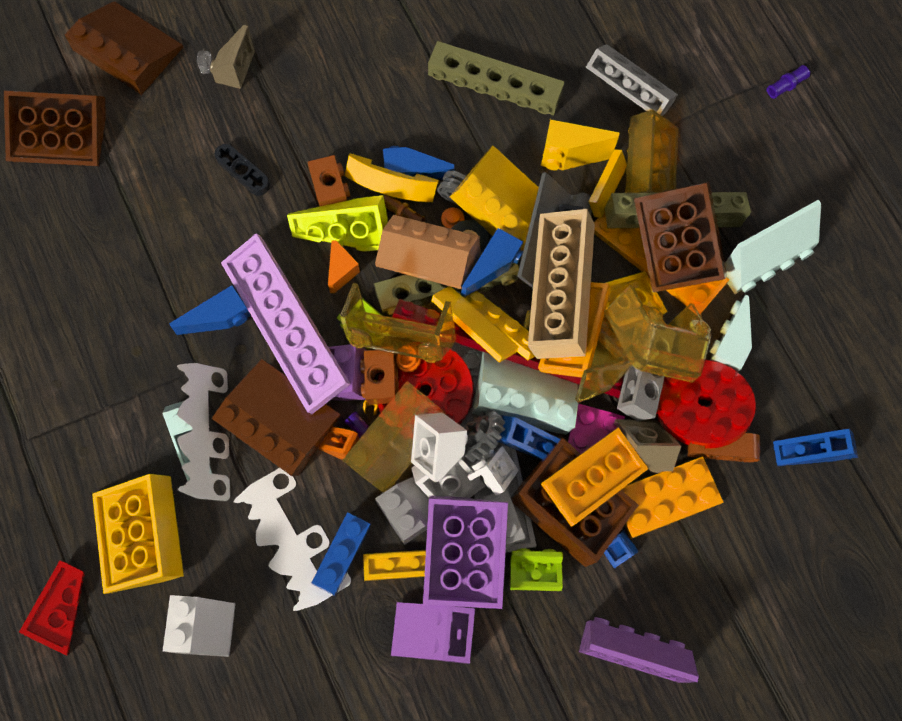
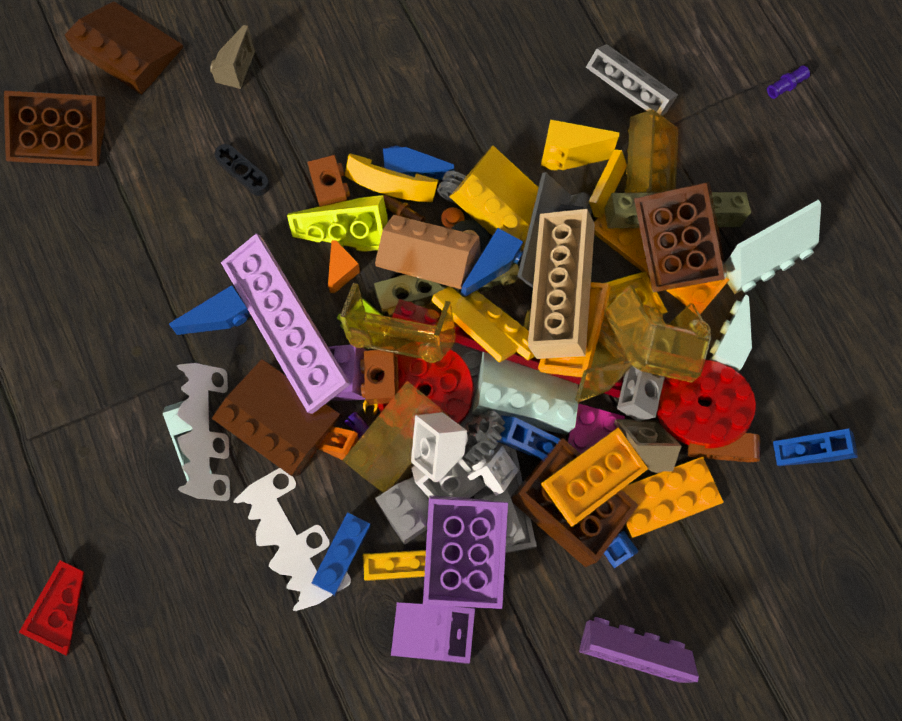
yellow slope [92,474,184,594] -> none
white slope [163,595,235,657] -> none
clear tile [197,51,211,74] -> none
orange plate [396,347,421,372] -> none
olive brick [428,41,565,115] -> none
lime bracket [510,548,563,591] -> none

